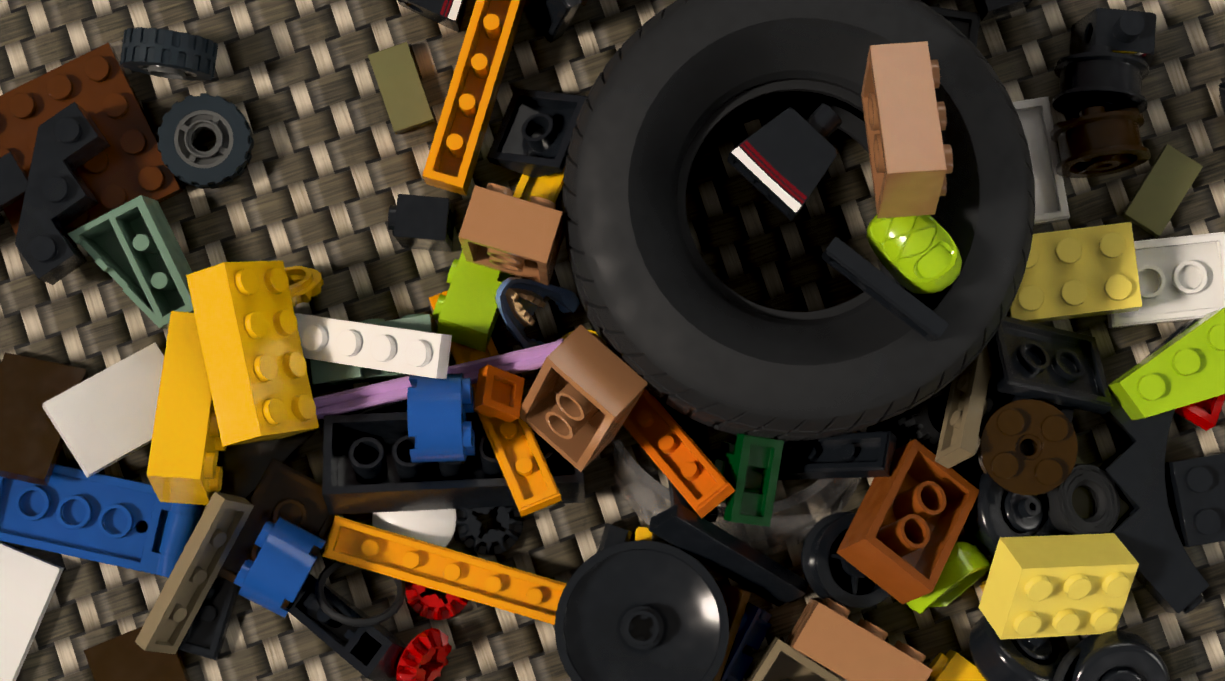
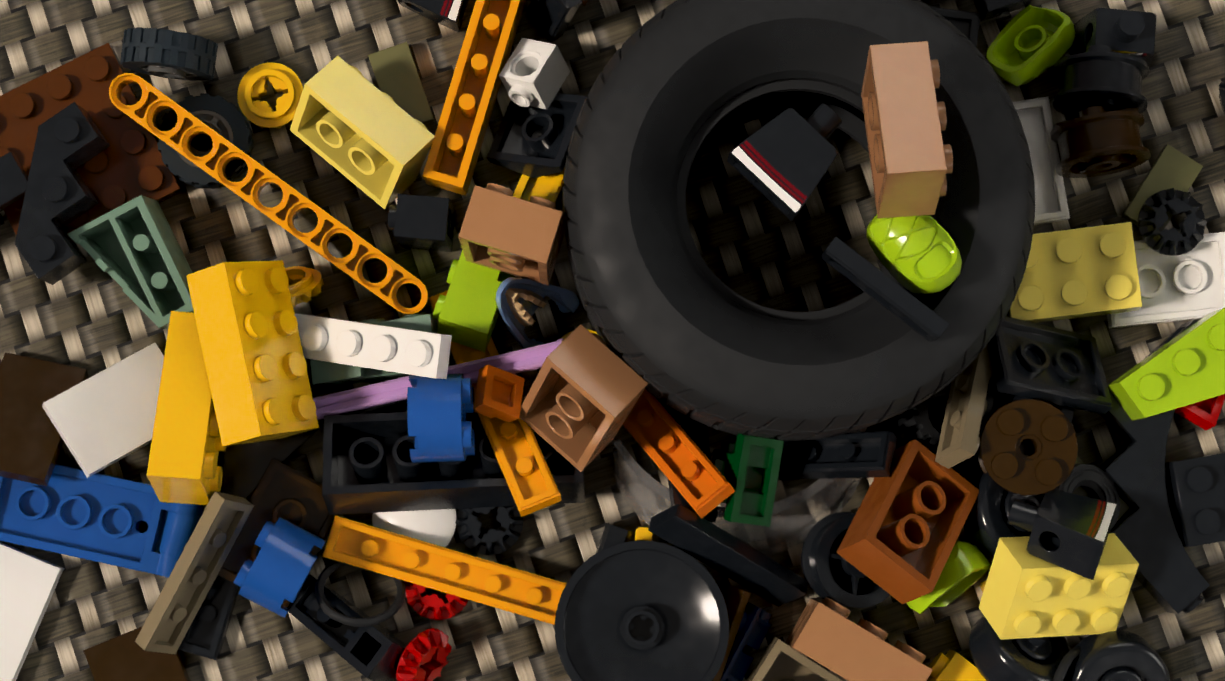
none -> light orange beam [109,73,428,314]
none -> yellow gear [237,62,304,129]
none -> light yellow brick [290,56,435,209]
none -> white brick [499,38,570,110]
none -> lime piece [986,5,1075,86]
none -> black torso [1007,489,1118,580]
none -> black gear [1138,188,1208,256]

